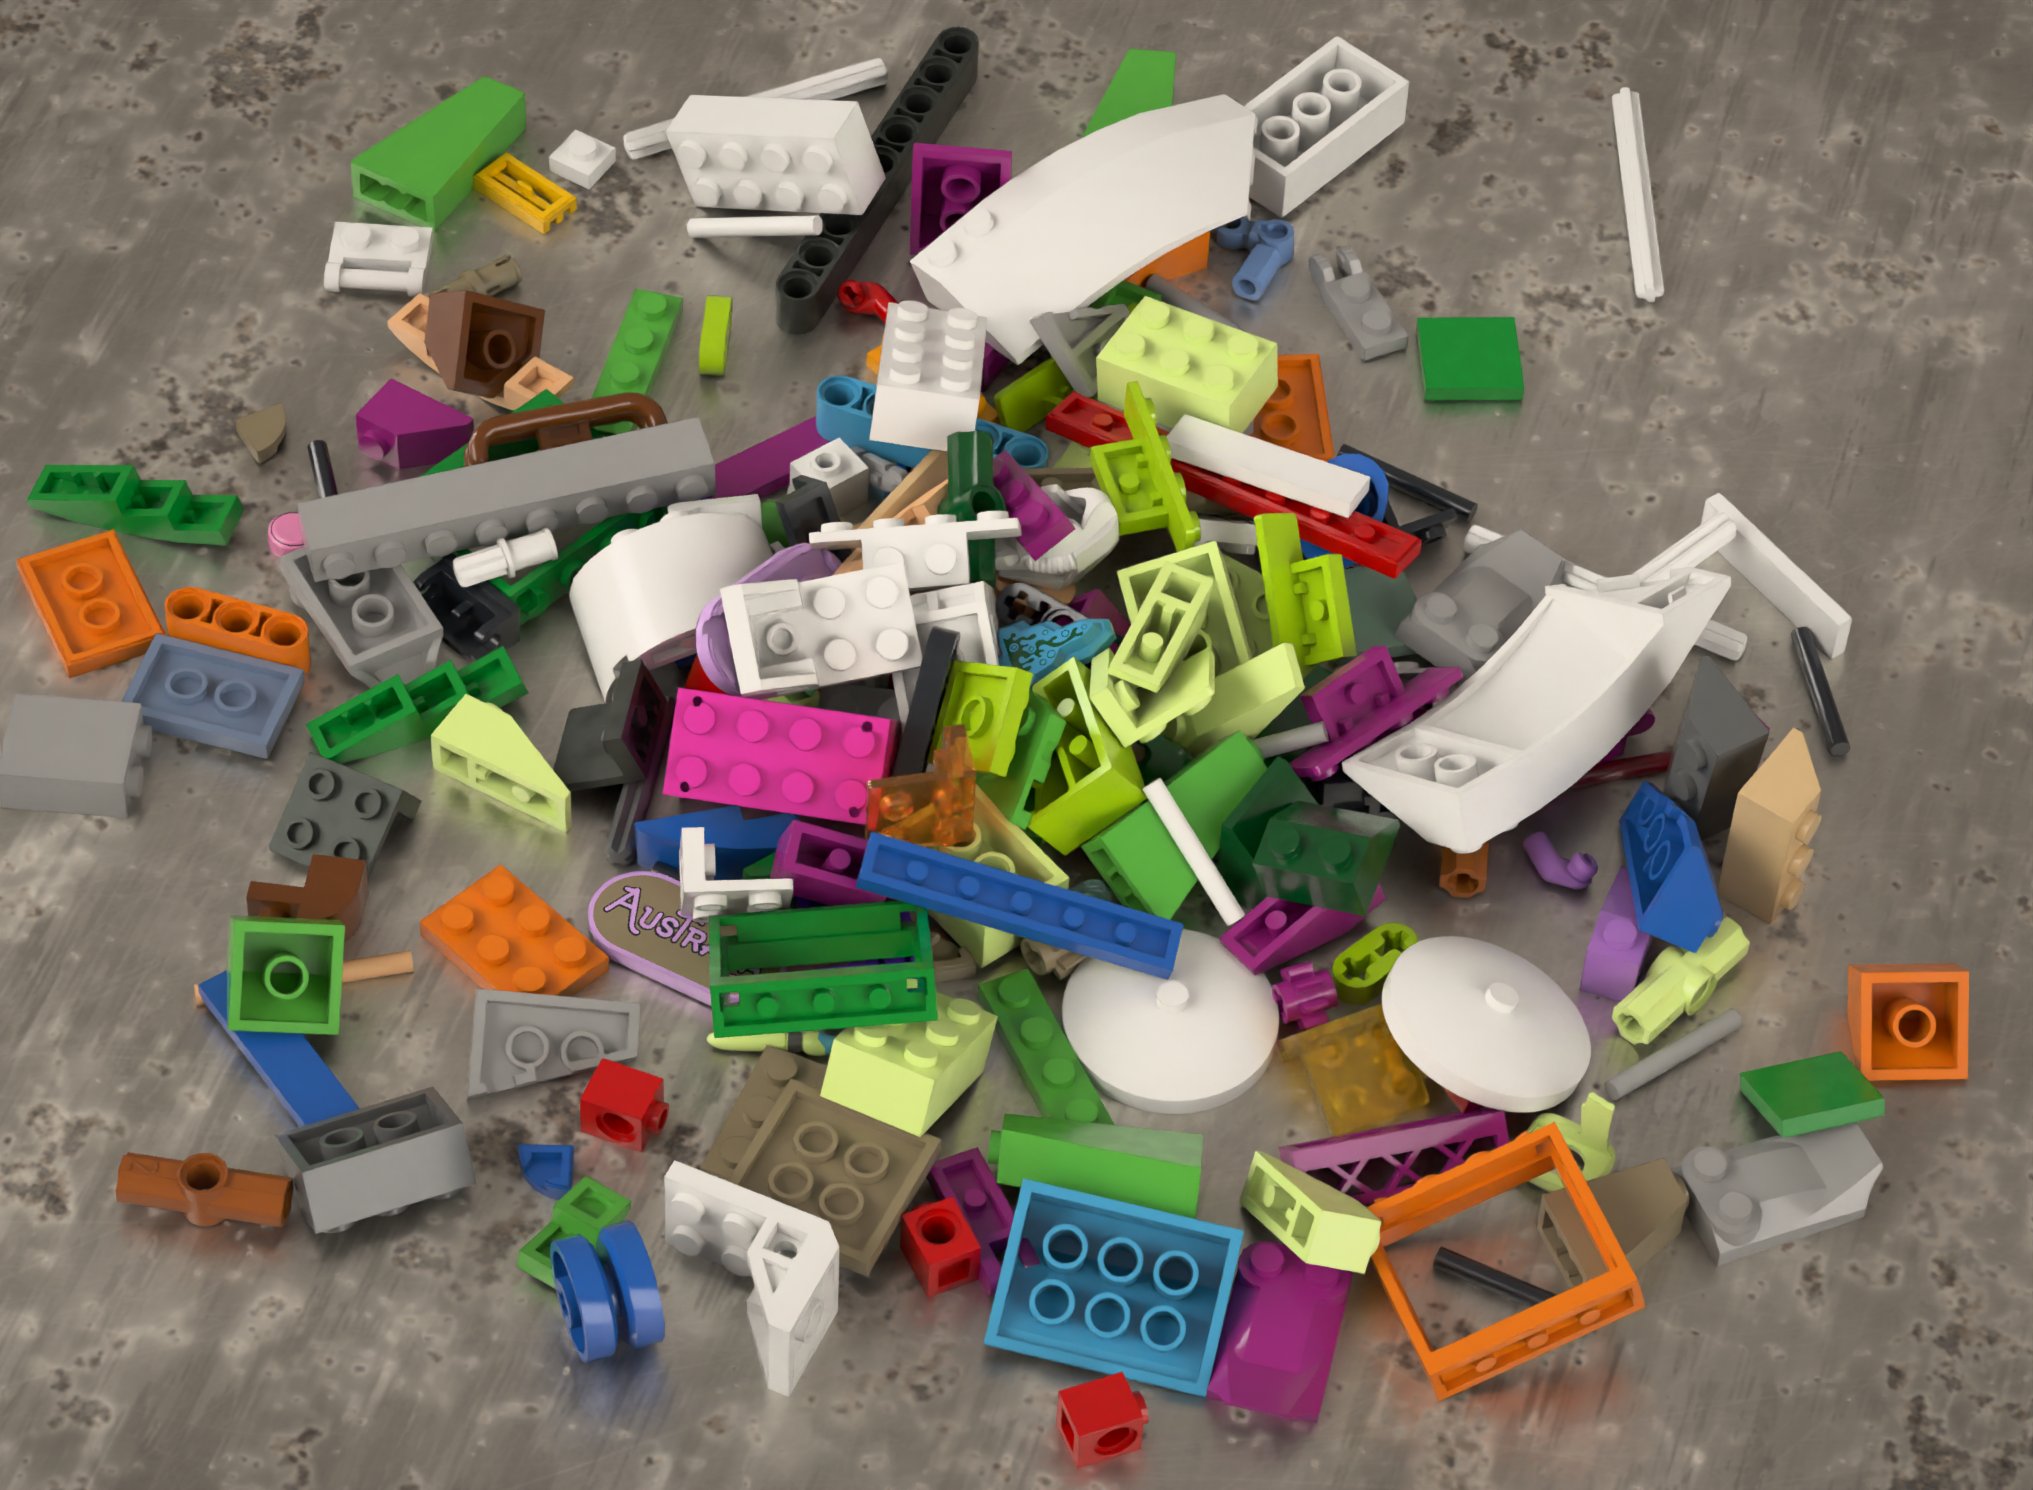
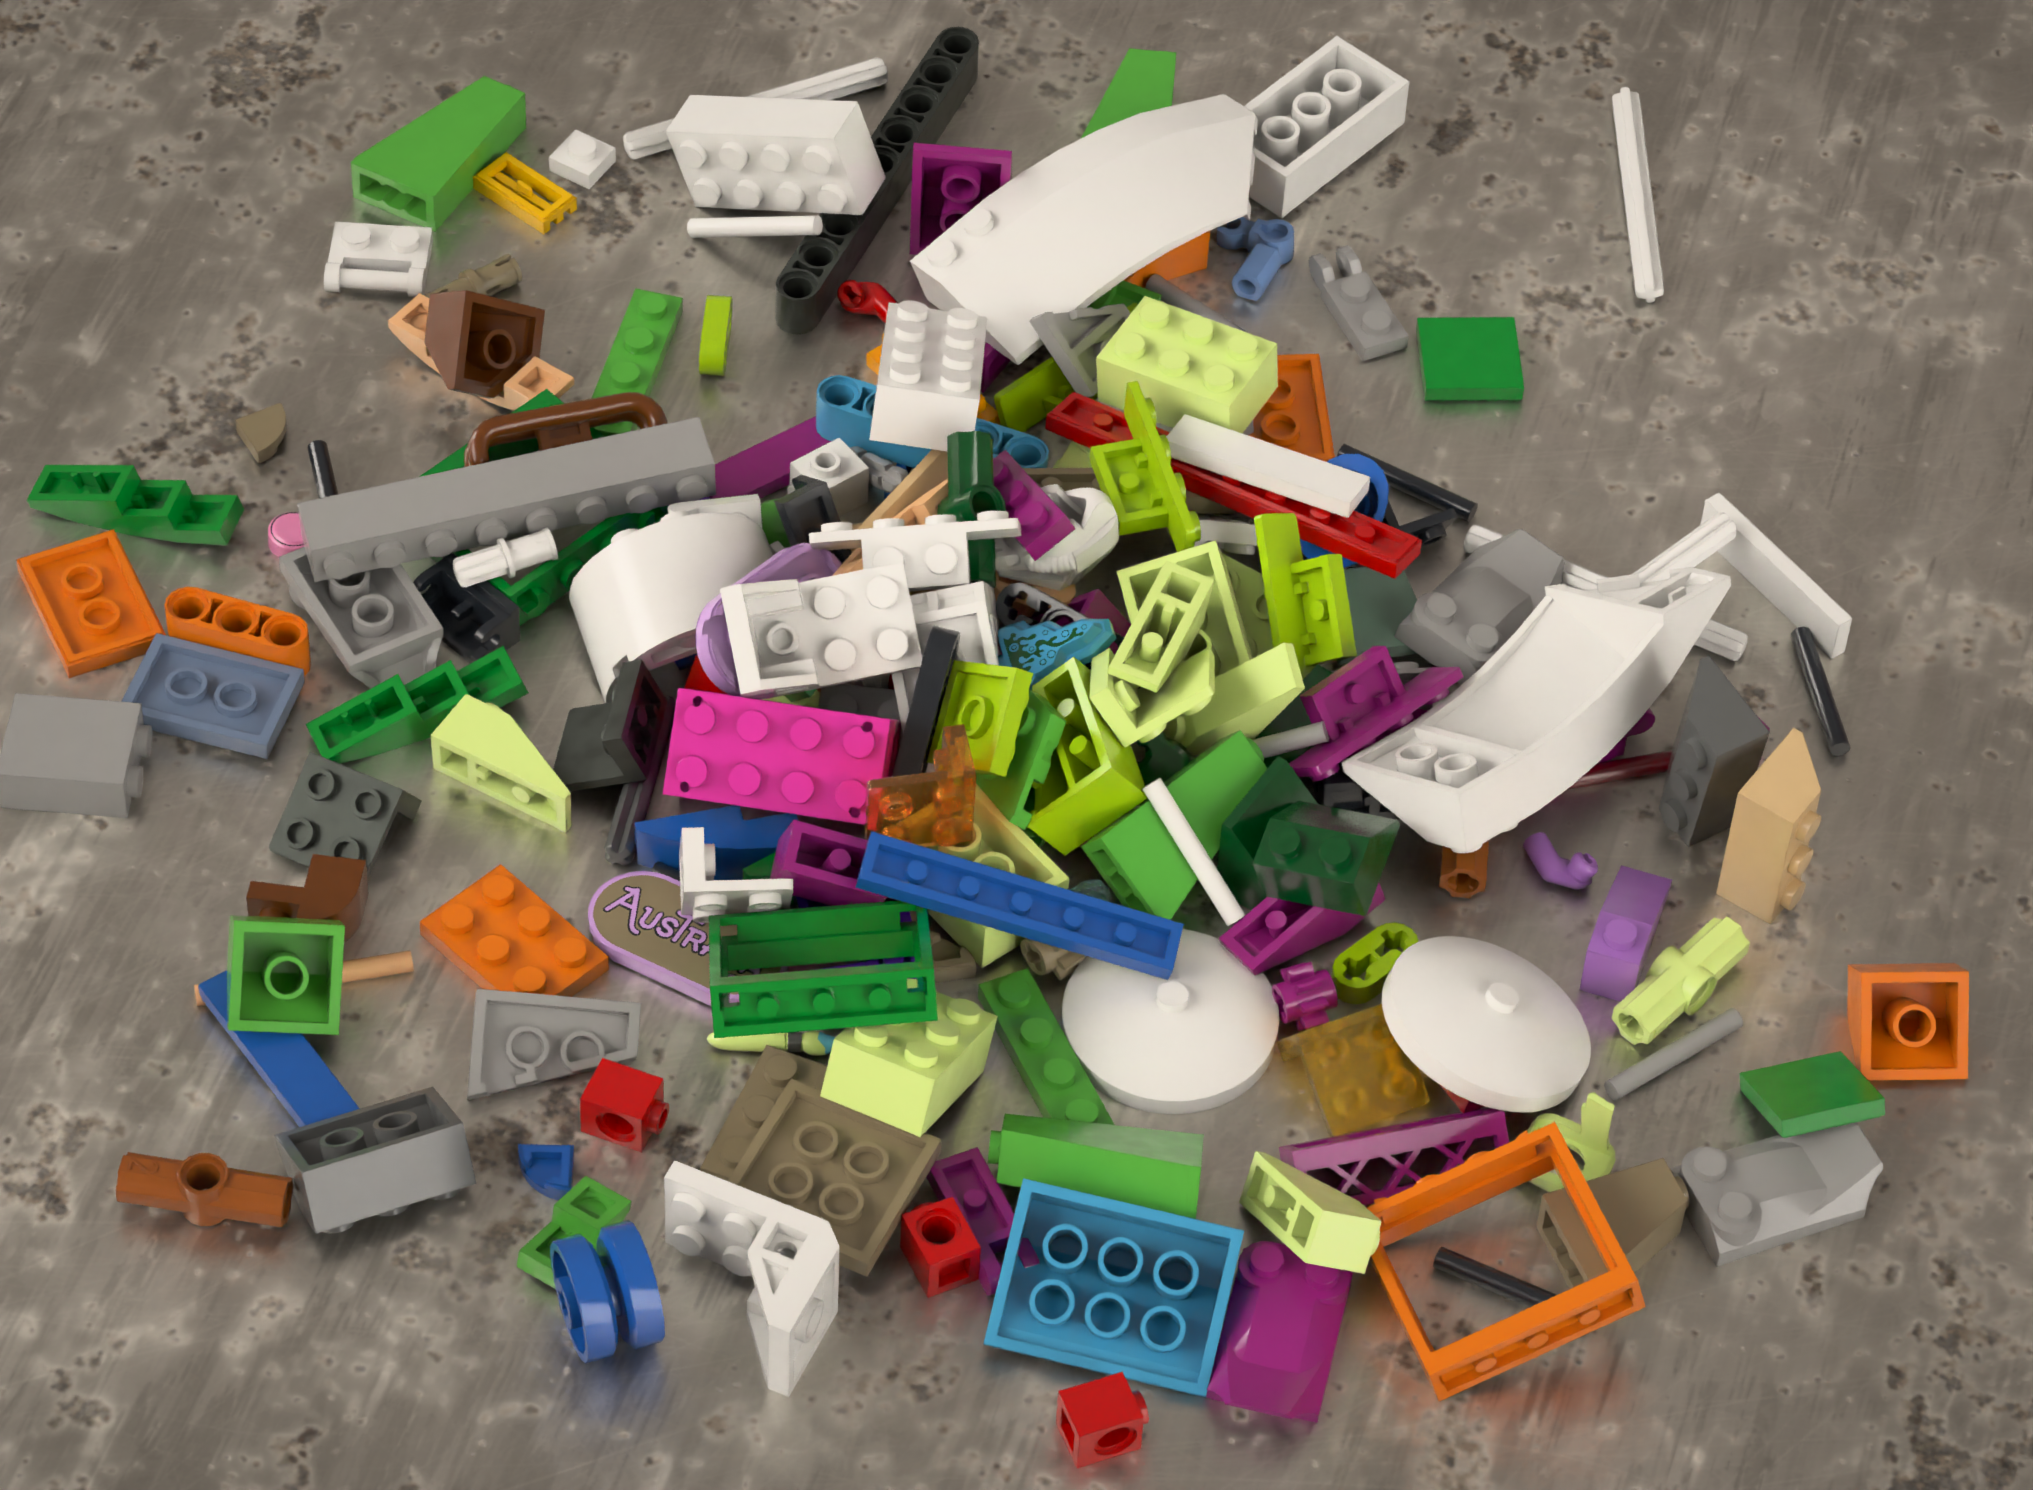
magenta slope [356,378,474,469] -> none
blue wedge [1619,780,1723,954] -> none

